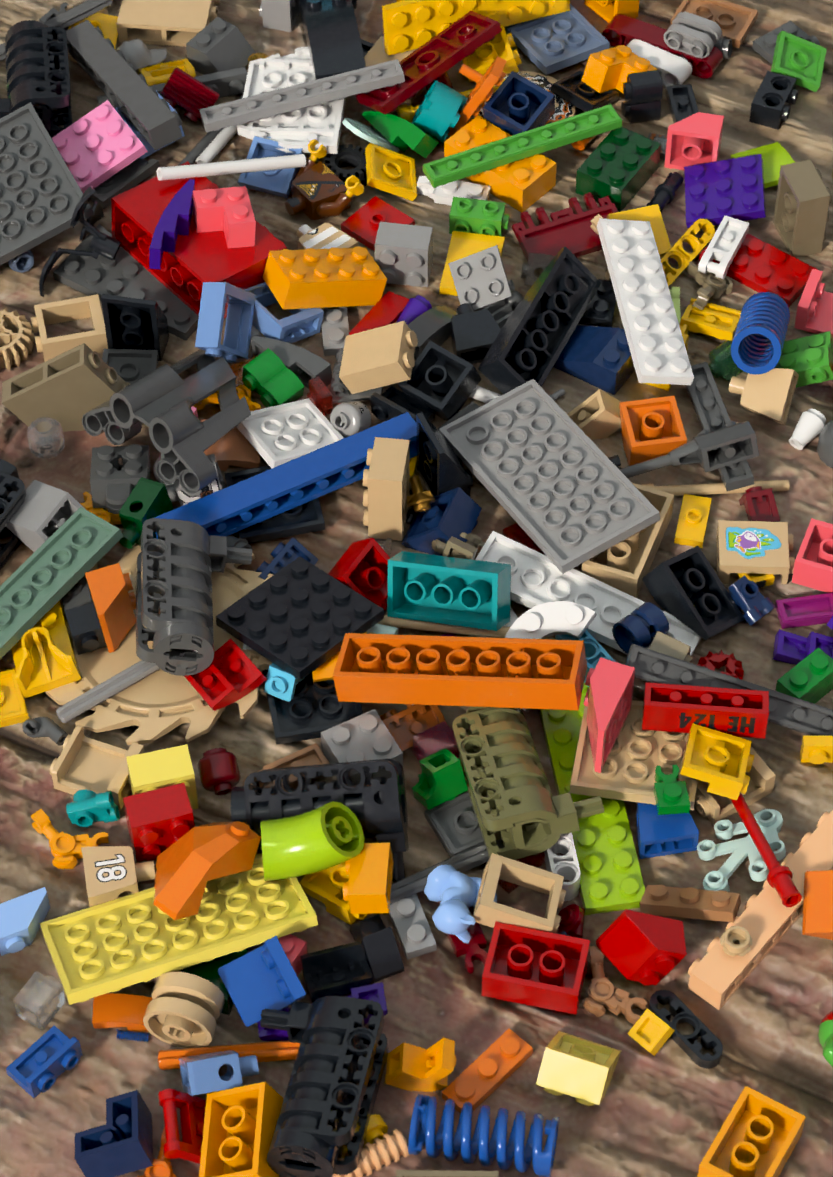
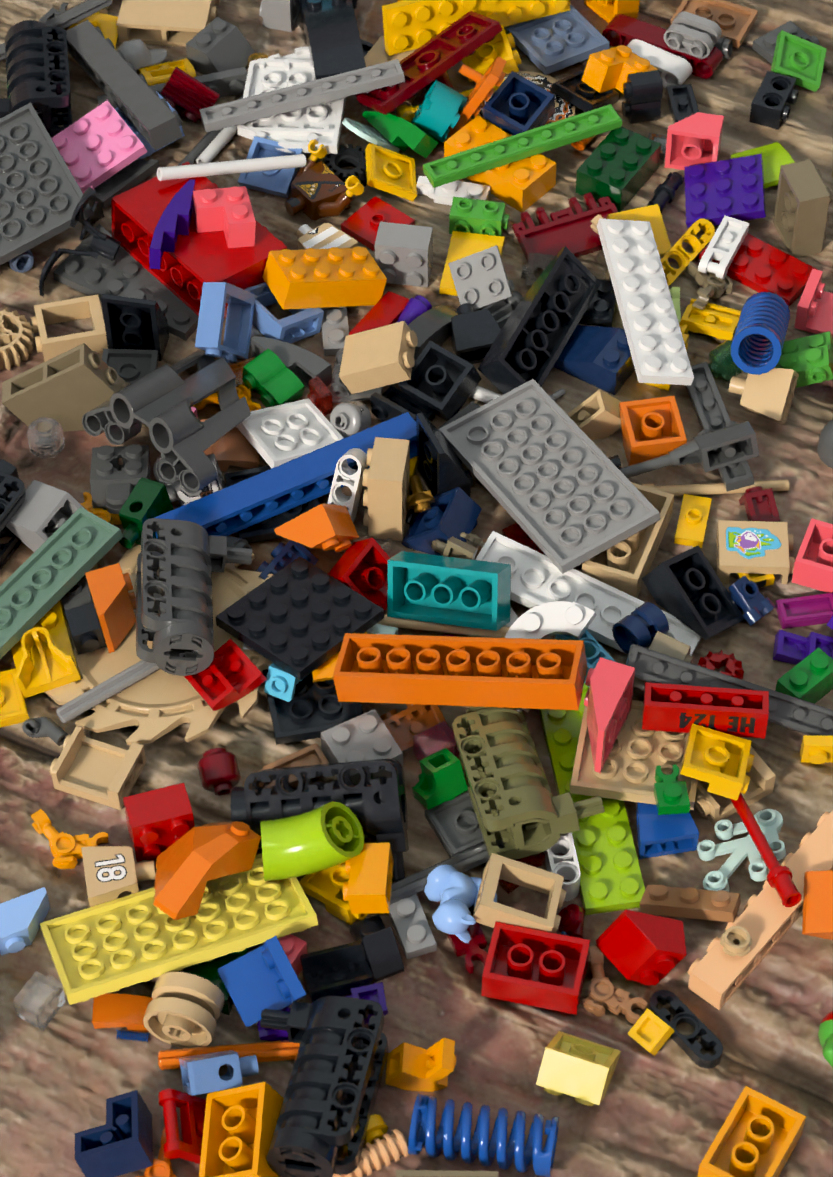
blue bracket [6,1025,82,1098] -> none
teal plate [66,790,120,827] -> none
light yellow brick [126,744,199,810] -> none
orange plate [442,1028,533,1114] -> none
white cone [789,409,827,450] -> none
none -> orange slope [274,503,359,552]
none -> white beam [327,448,368,522]

